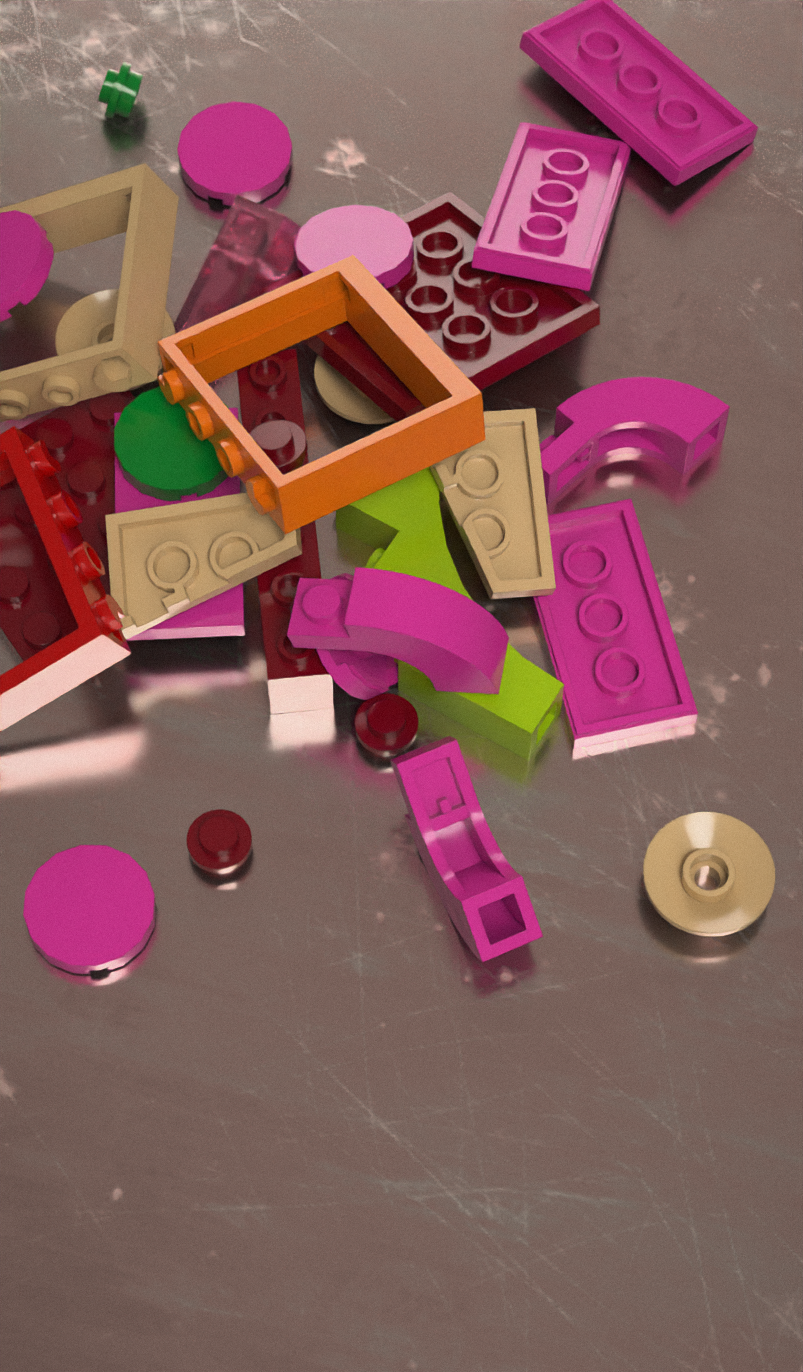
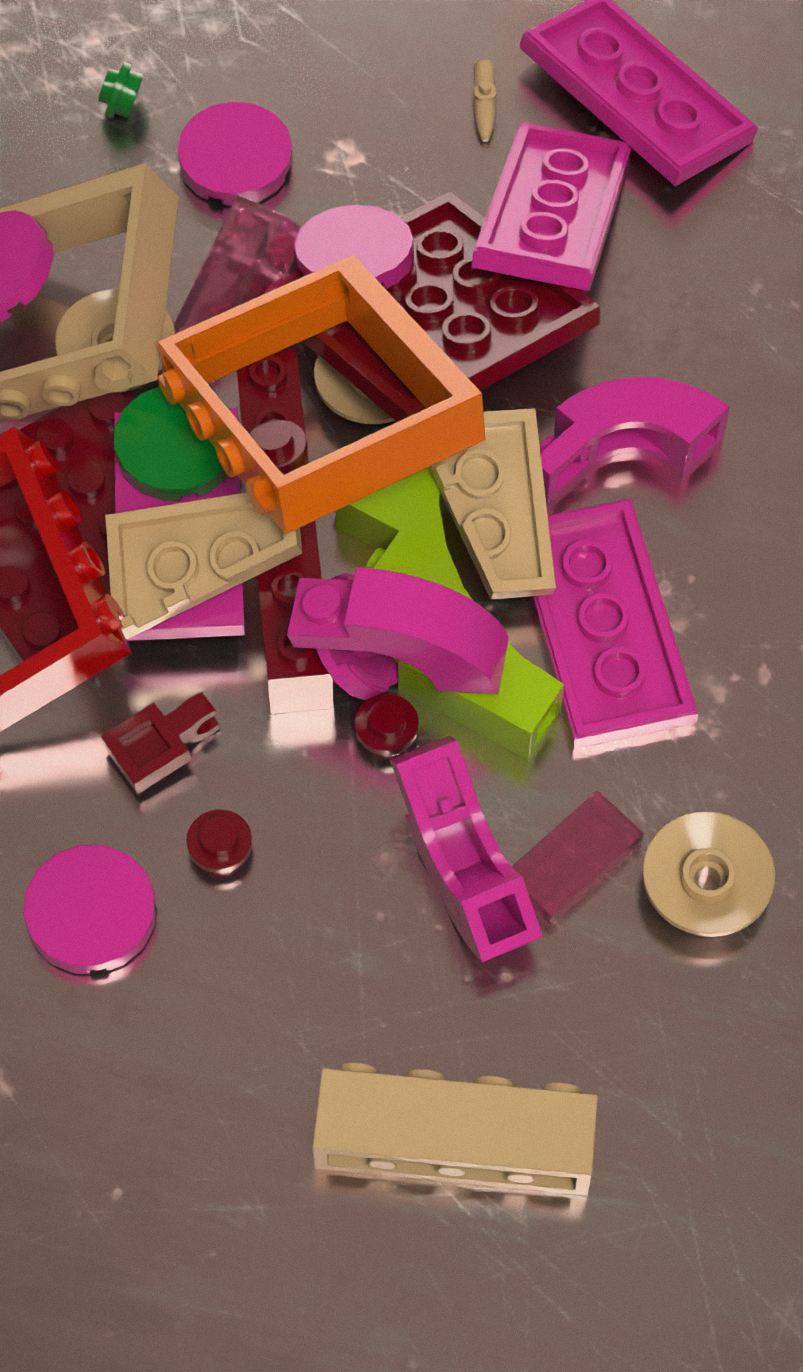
none -> dark red plate [100,692,220,794]
none -> tan brick [313,1063,598,1195]
none -> tan helmet [473,60,497,142]
none -> clear pink tile [511,790,644,925]

